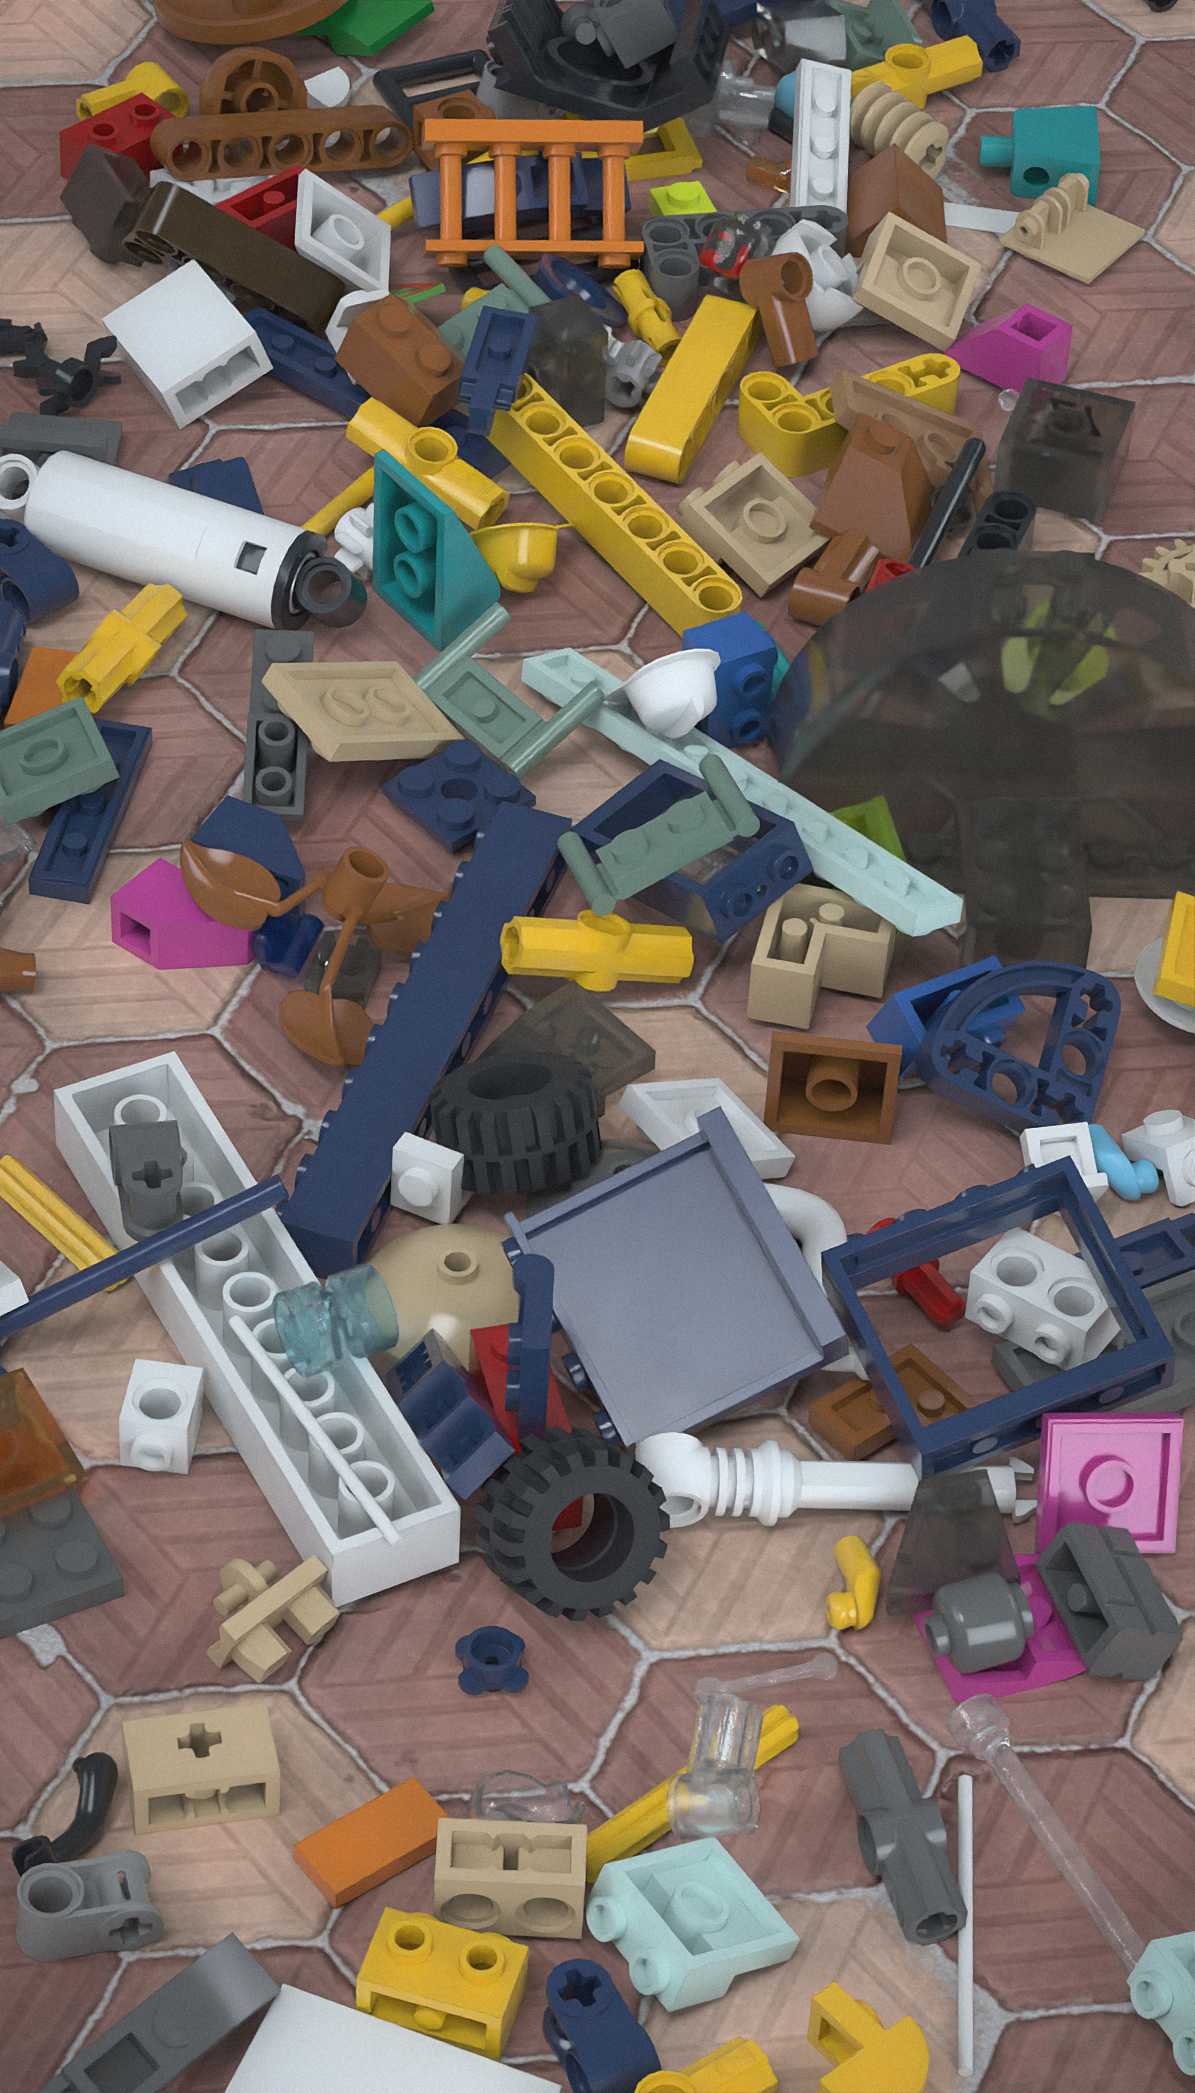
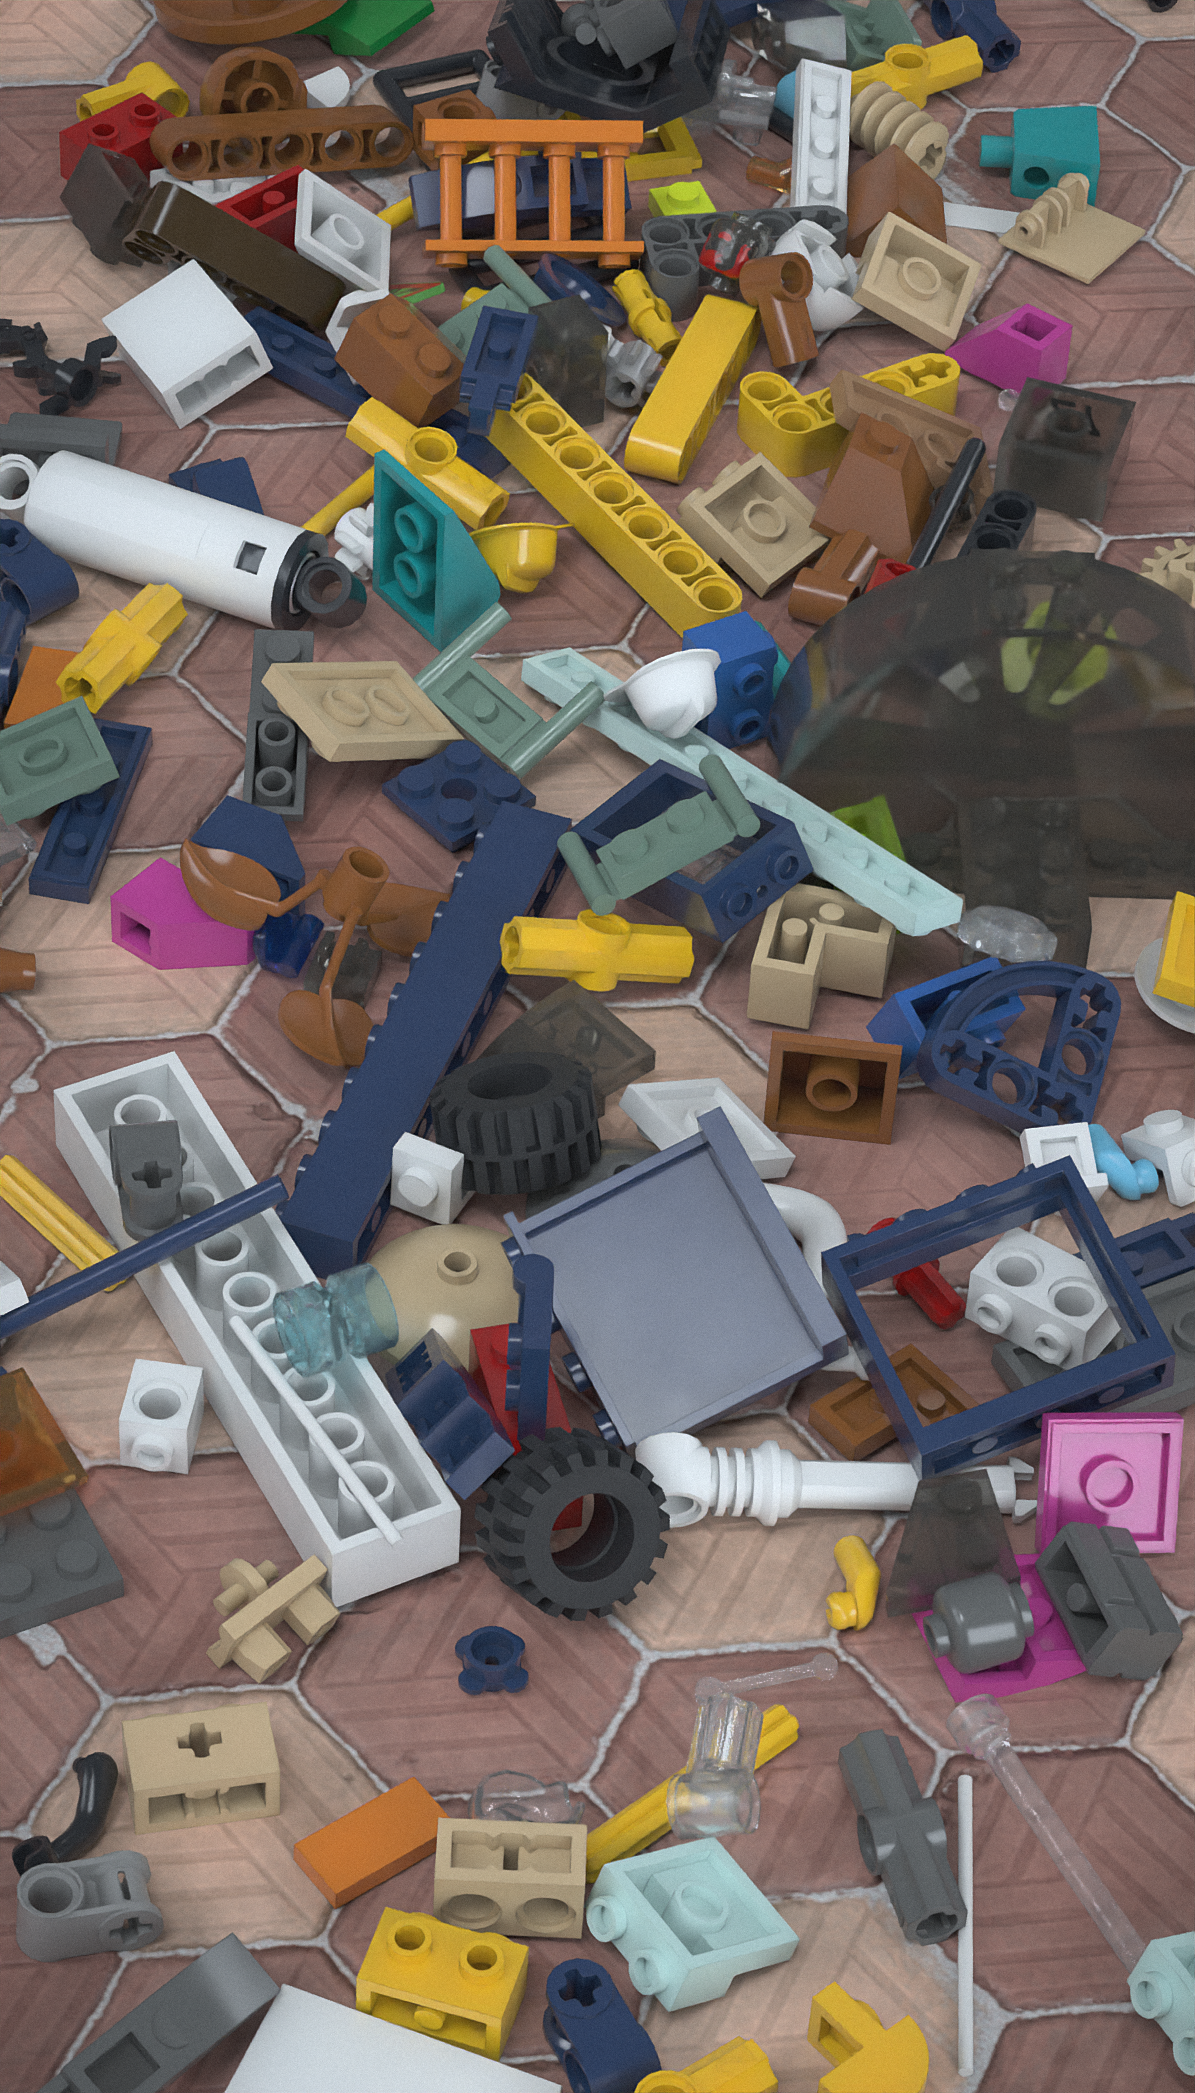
none -> clear gear [957,906,1058,964]

